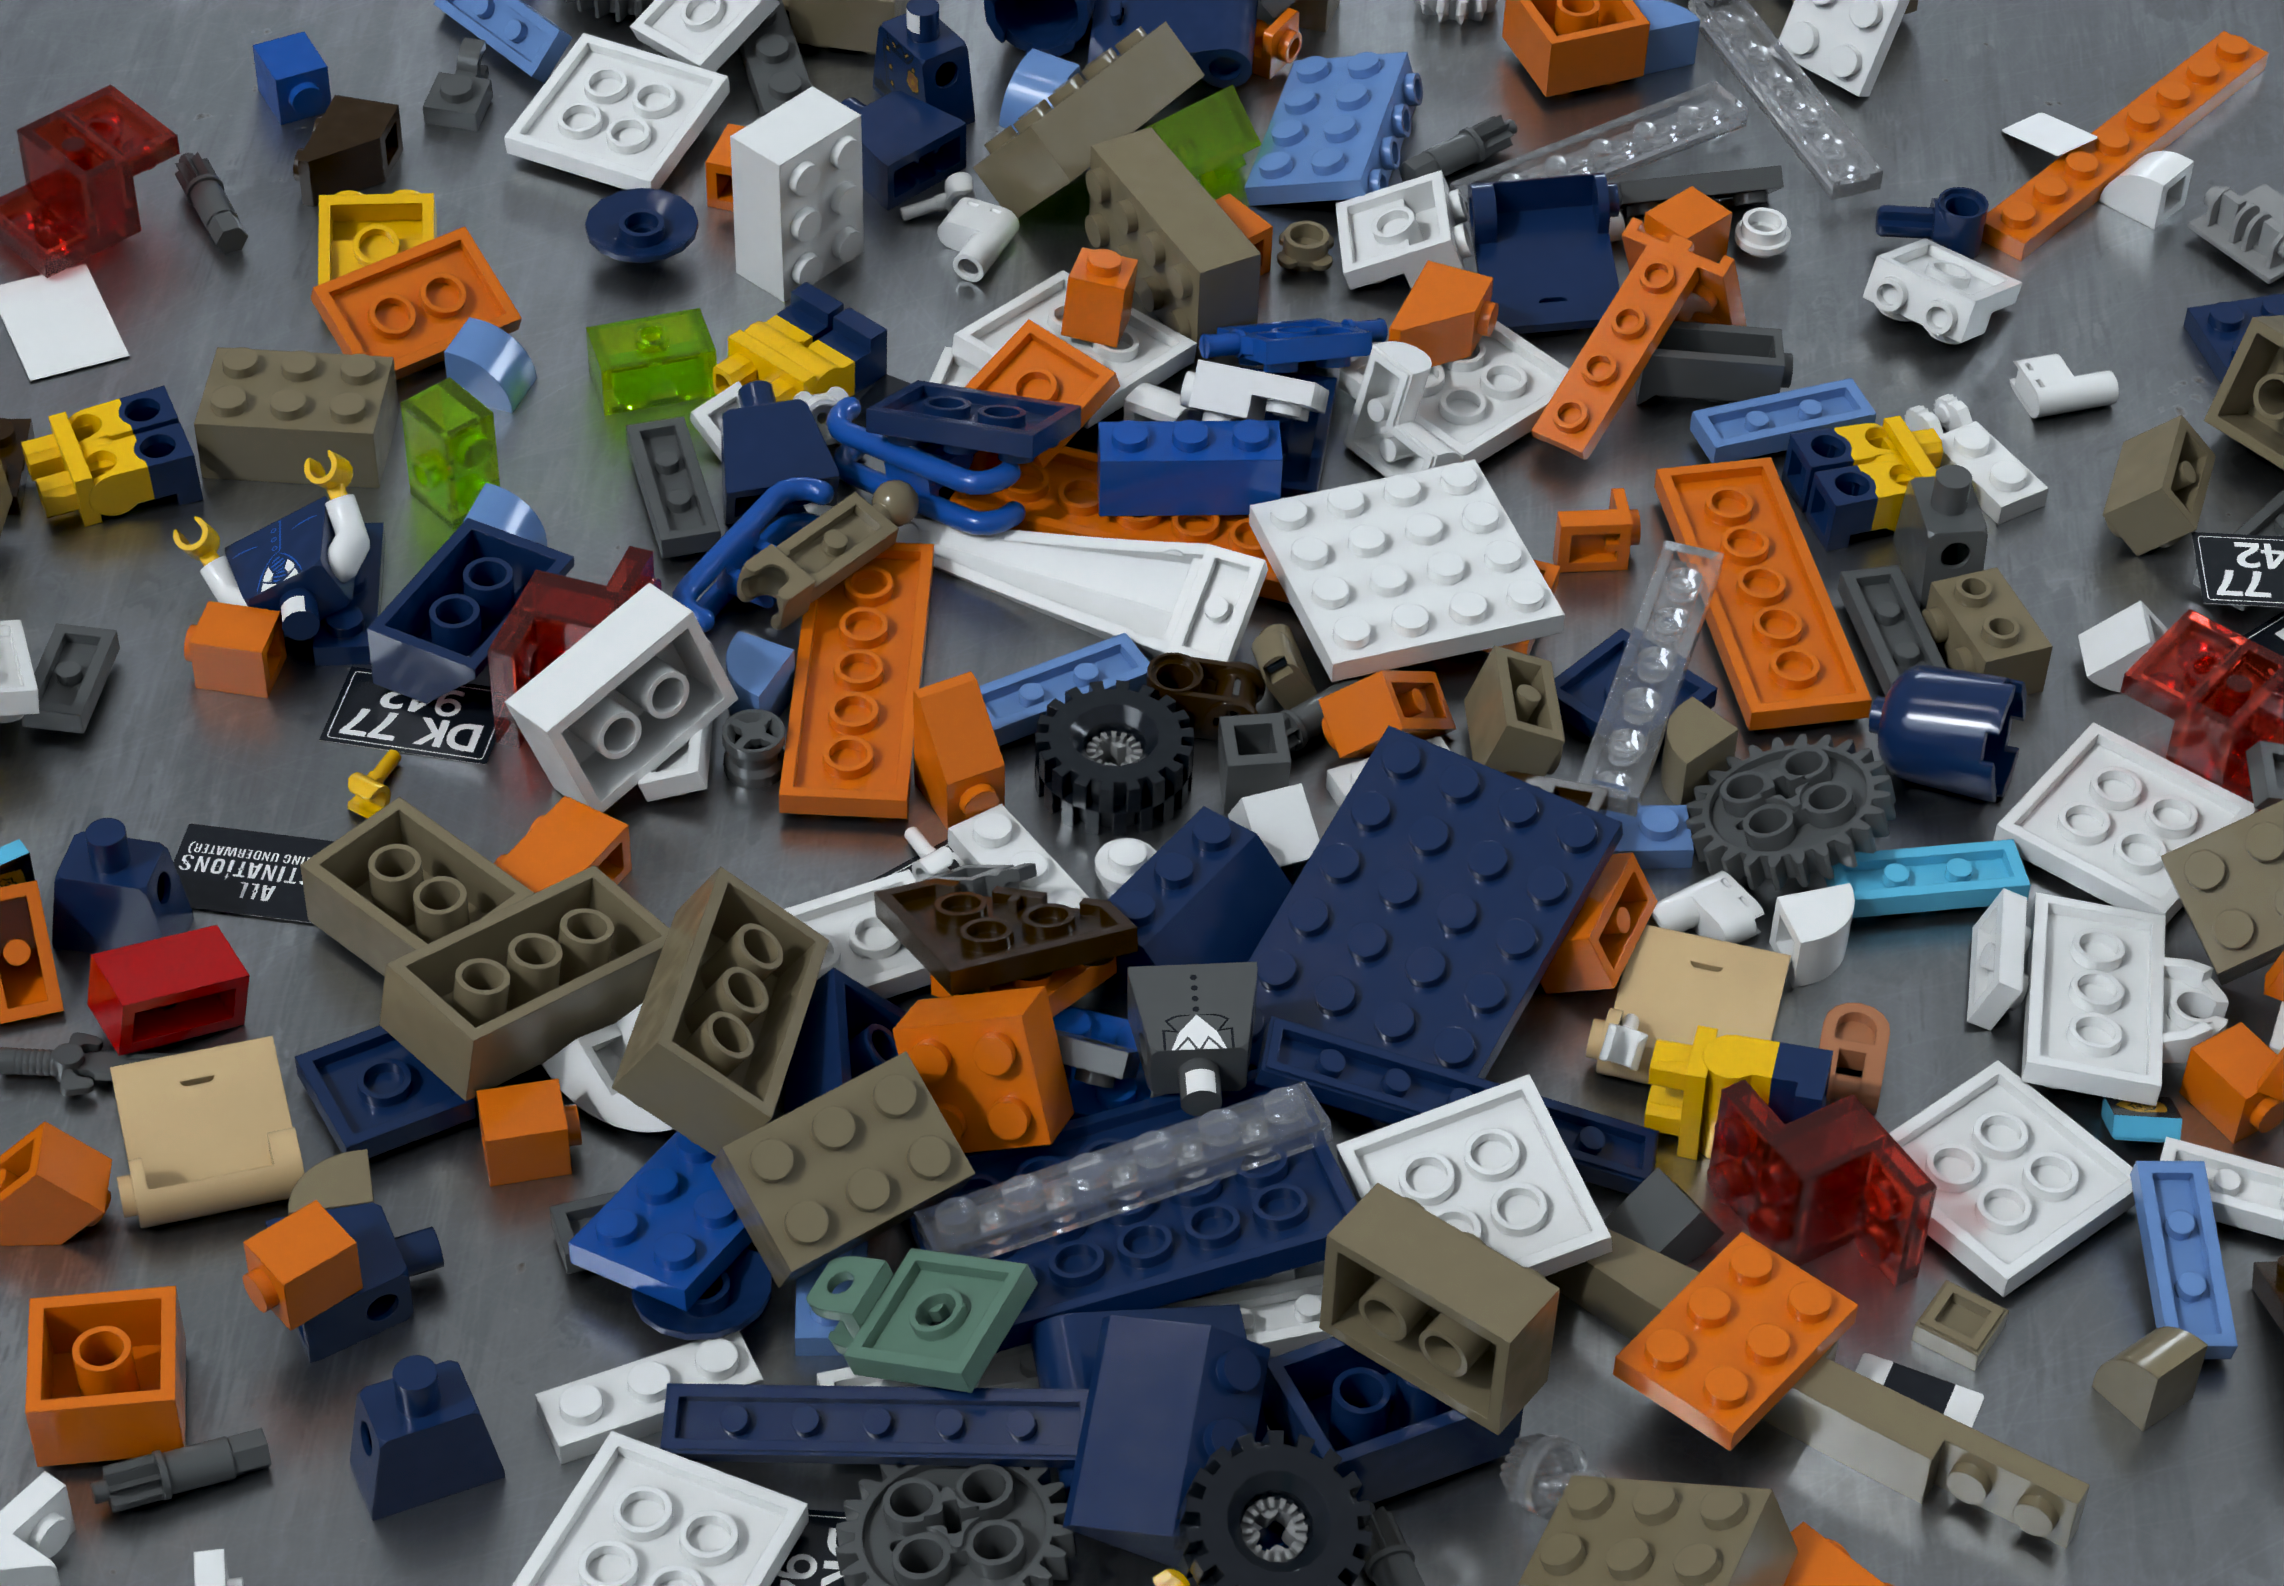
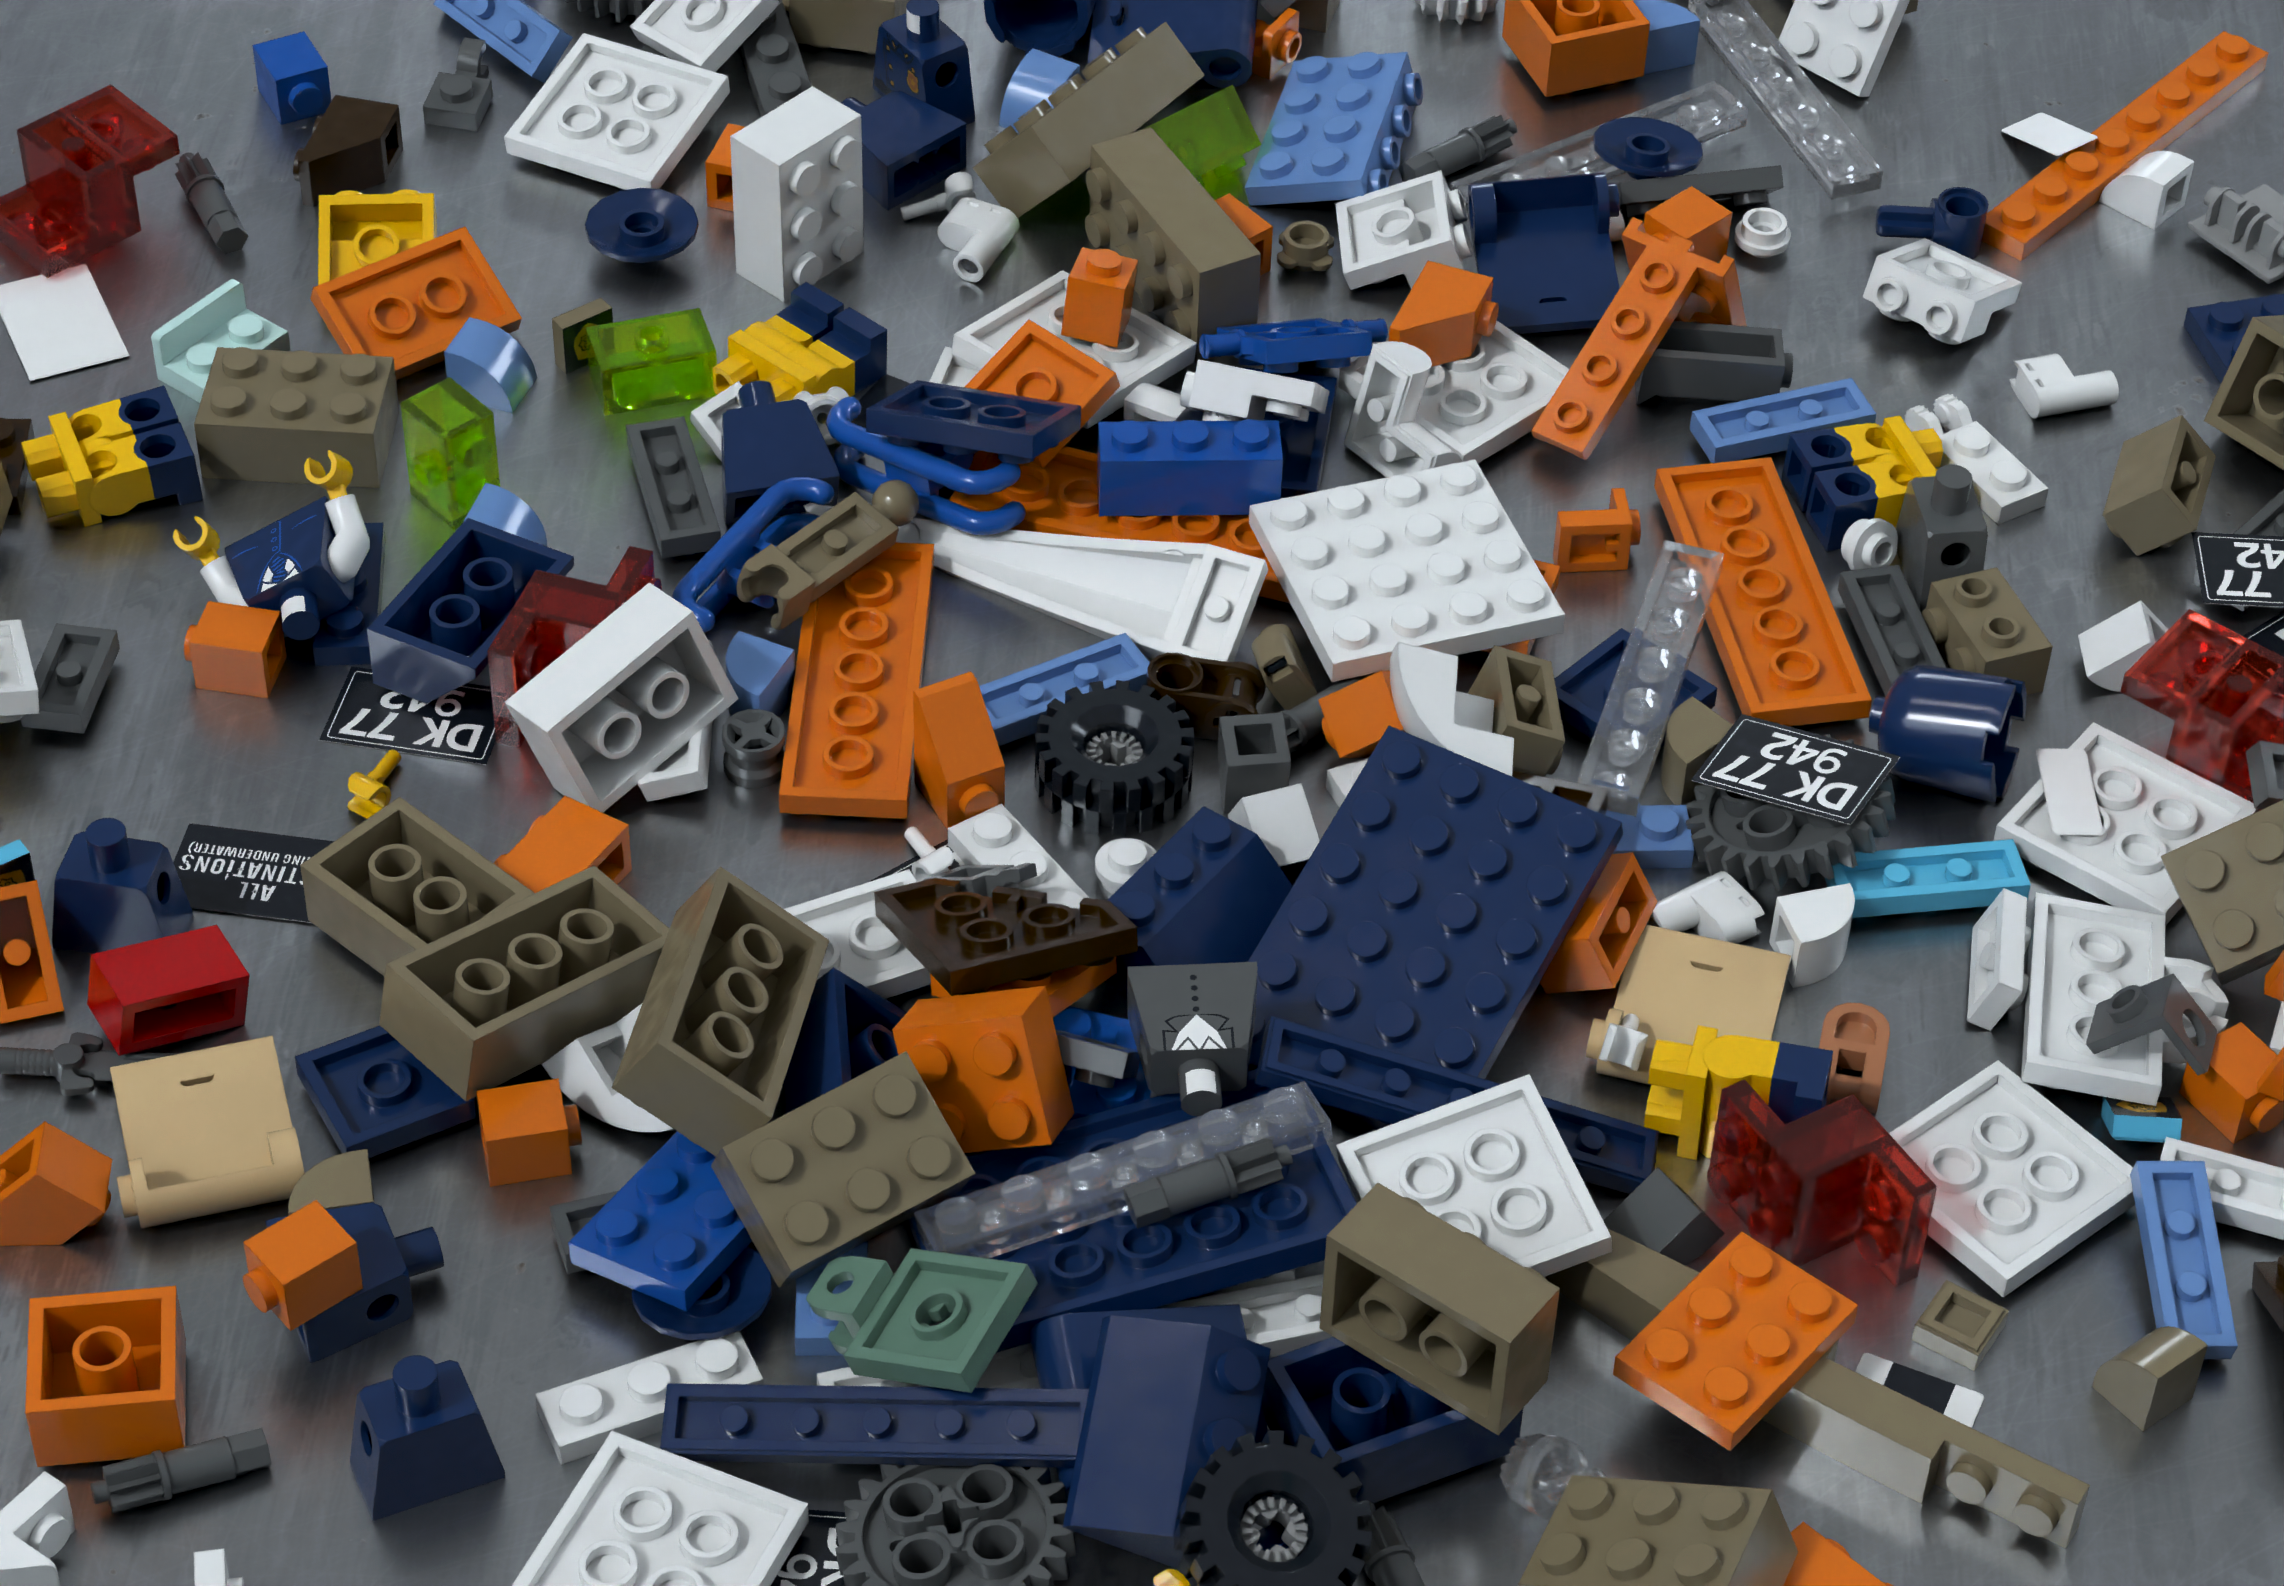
none -> light aqua bracket [151,279,290,403]
none -> tile [552,298,615,374]
none -> dark grey piece [1123,1138,1293,1229]
none -> white brick [1390,642,1514,776]
none -> dark blue dish [1593,117,1703,180]
none -> black sticker [1691,714,1900,825]
none -> white plate [1841,518,1898,570]
none -> white sticker [2036,748,2104,836]
none -> dark grey bracket [2086,973,2217,1075]

